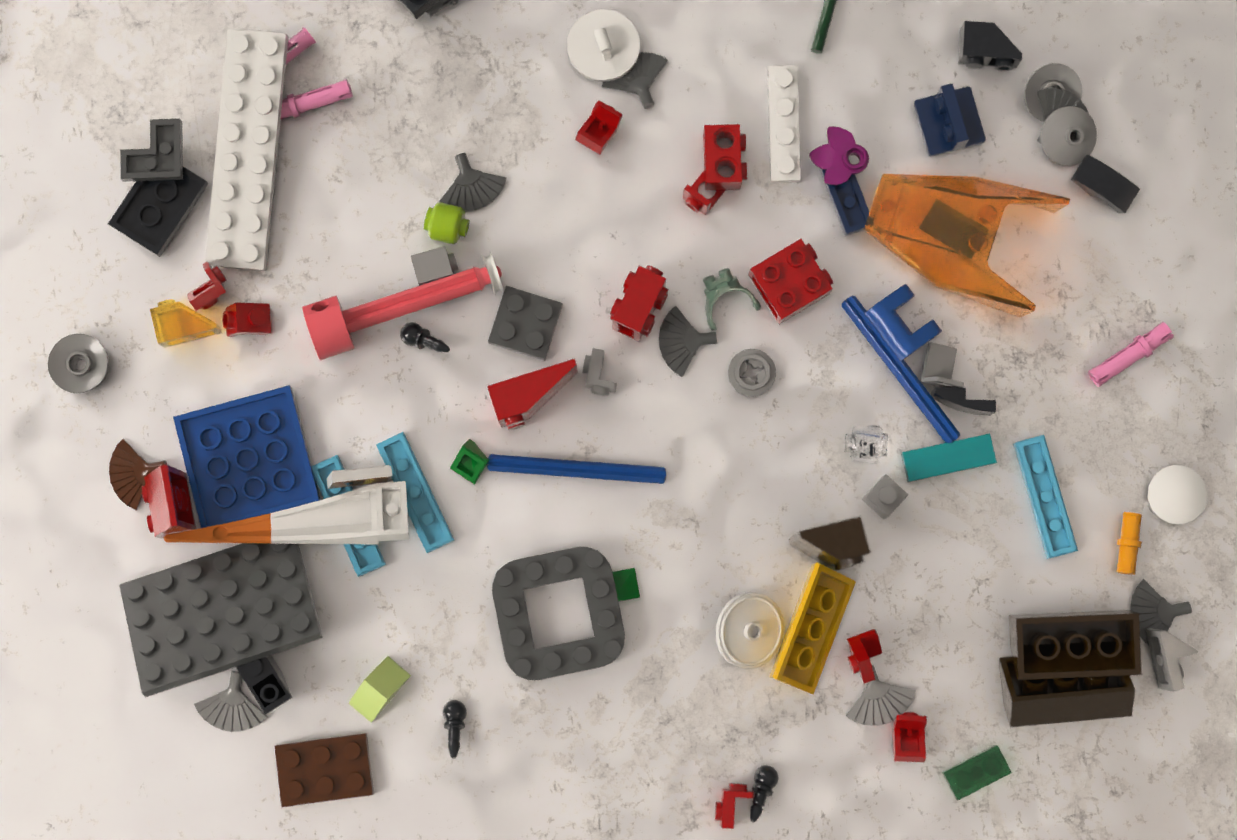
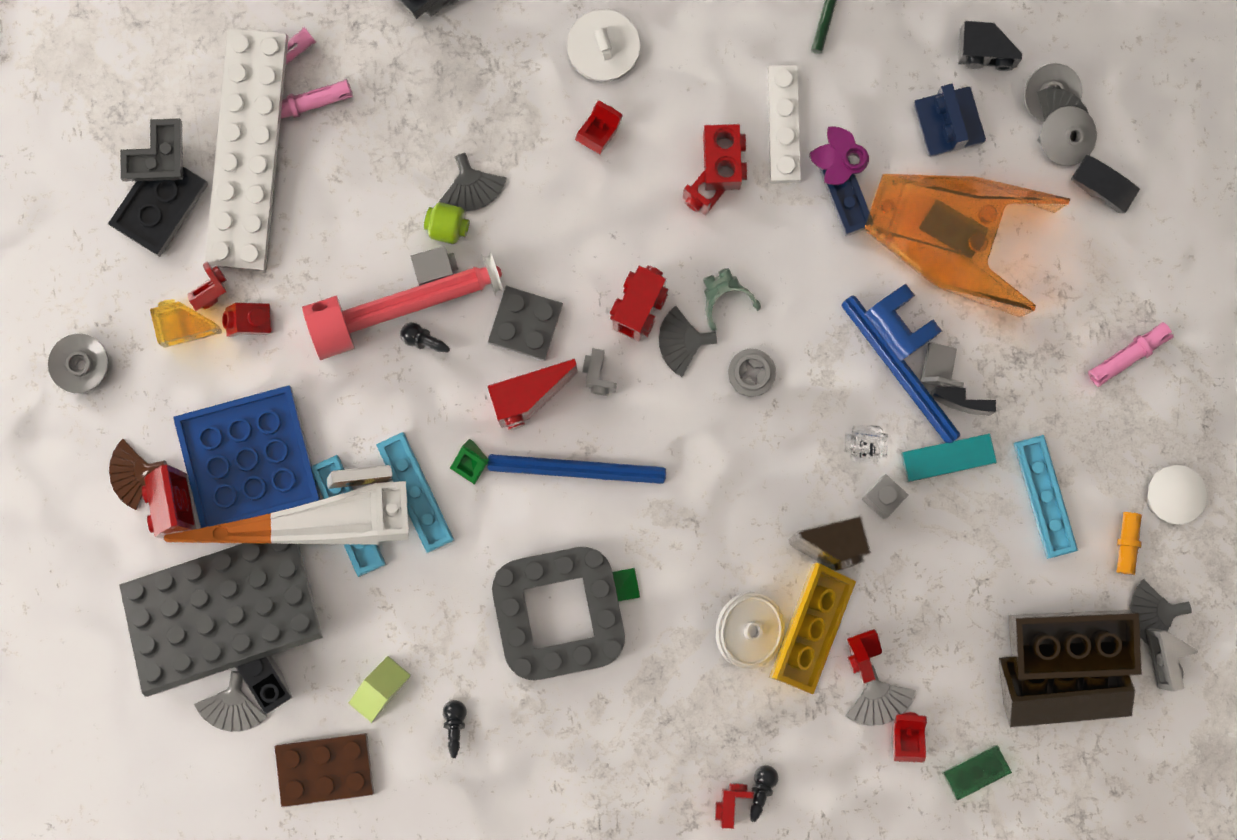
dark grey hand [602,52,668,109] -> none
red brick [748,239,833,324] -> none

